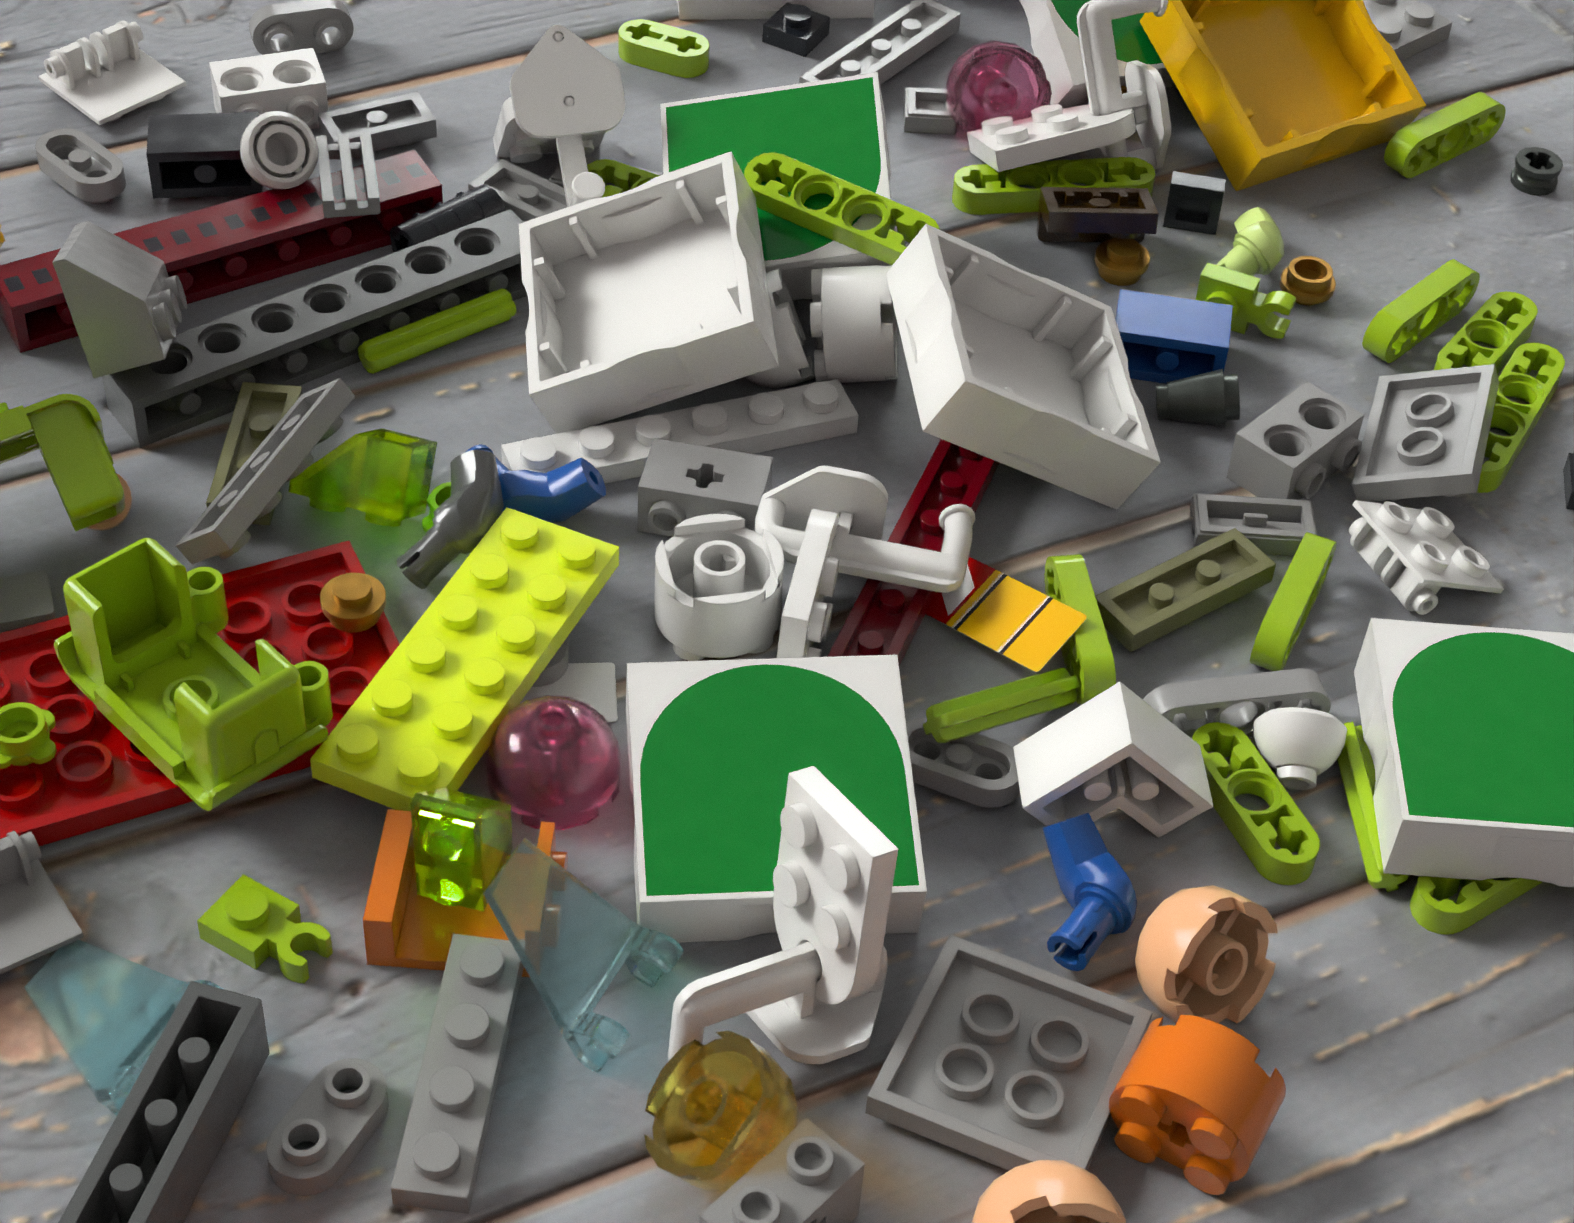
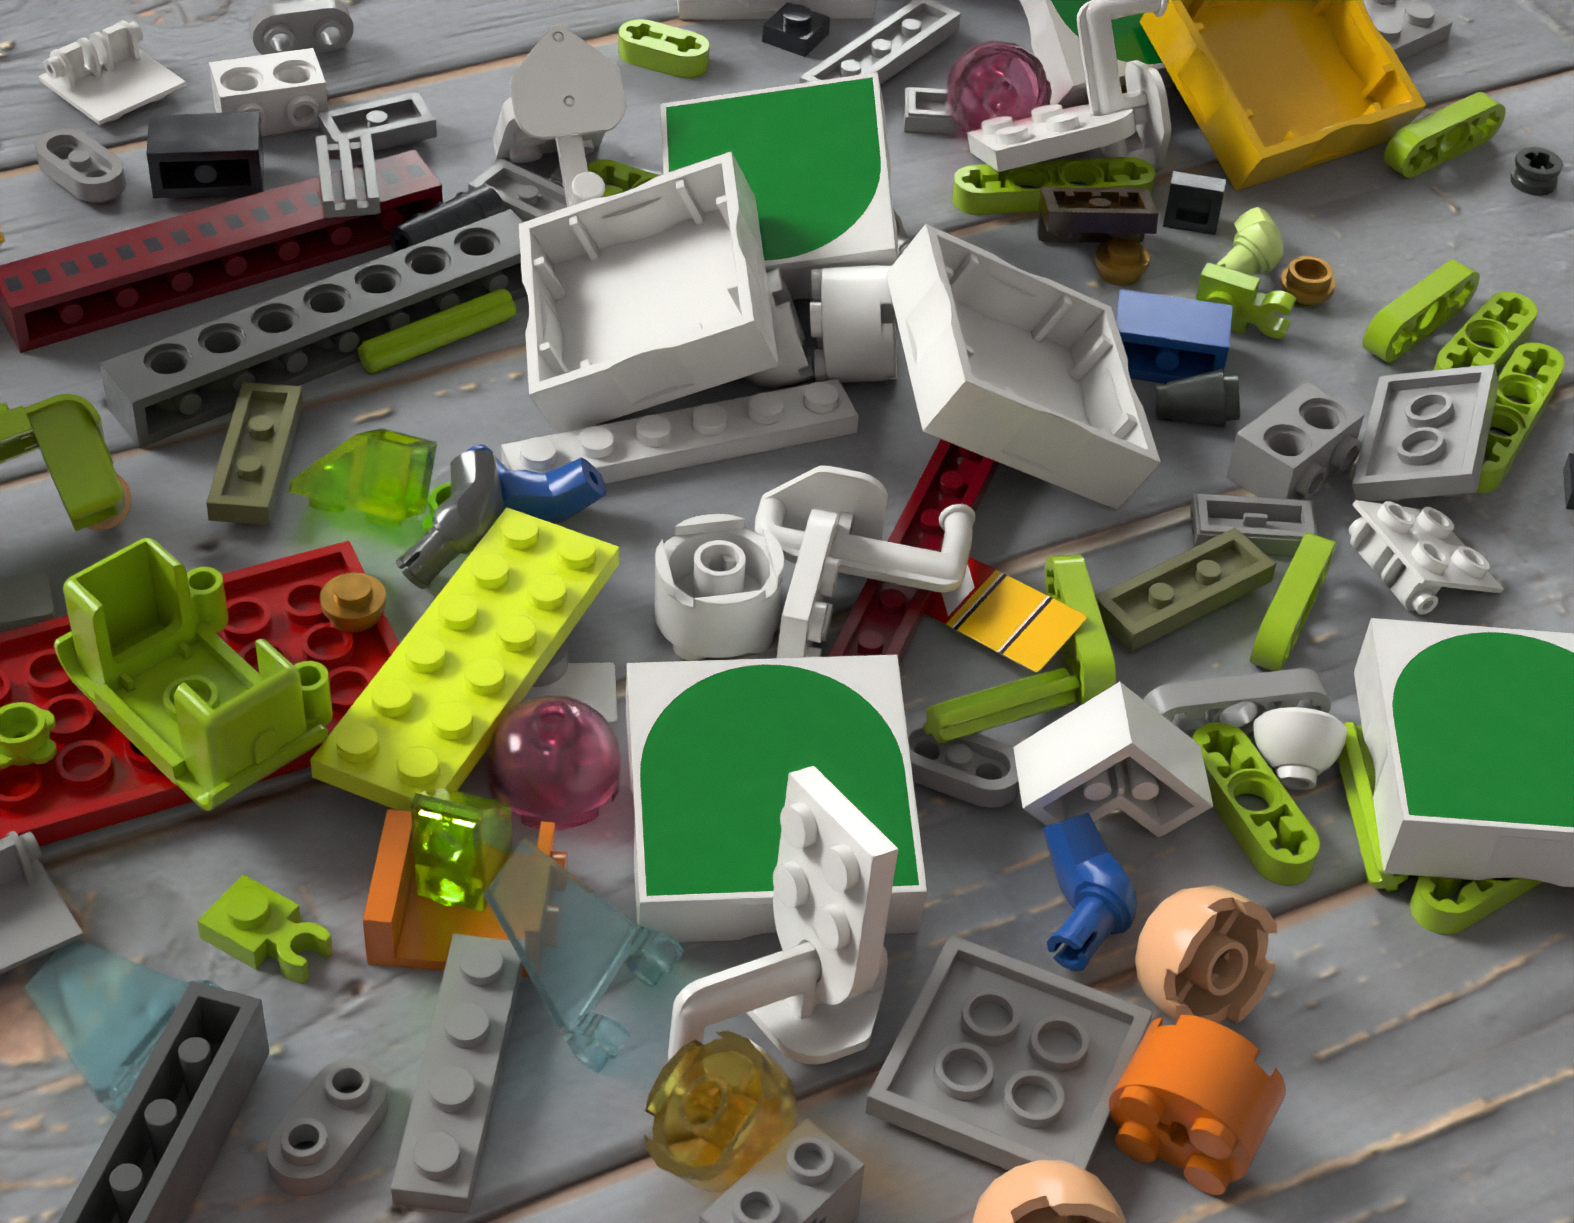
light grey slope [53,221,187,378] -> none
light grey plate [176,378,355,564] -> none
white brick [240,111,318,190] -> none
light grey brick [637,438,773,537] -> none
lime beam [744,152,940,265] -> none

